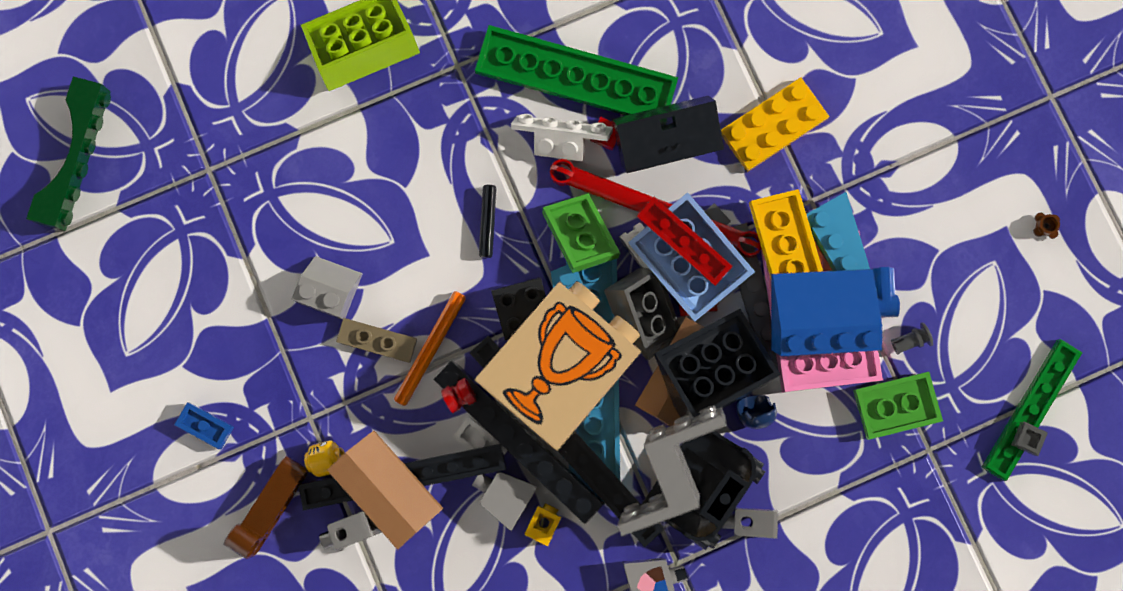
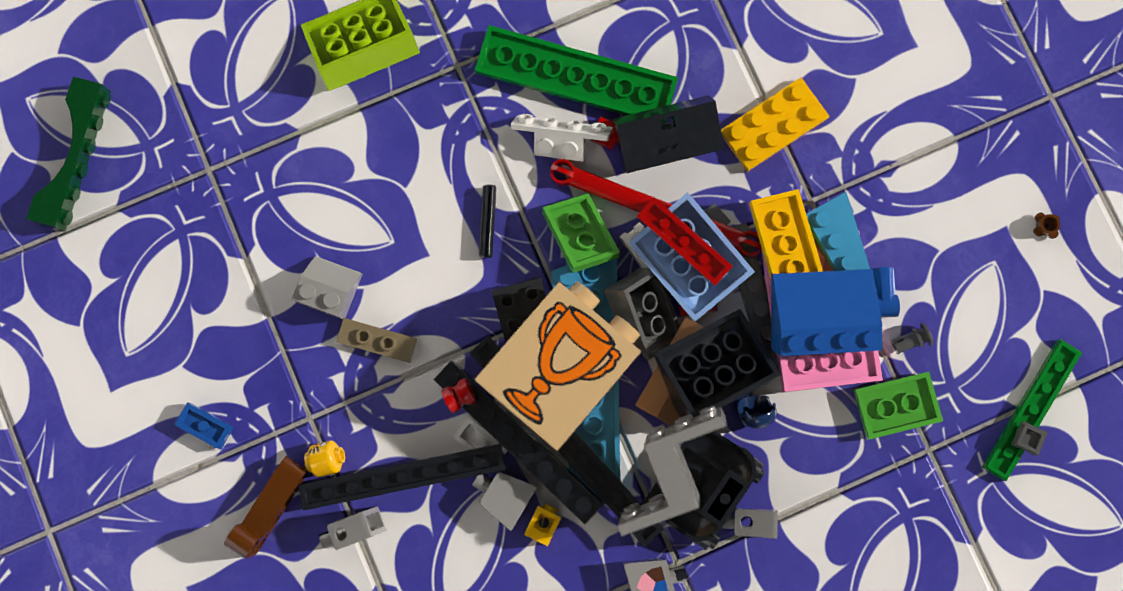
medium nougat slope [328,431,444,550] -> none
orange axle [394,291,466,406] -> none

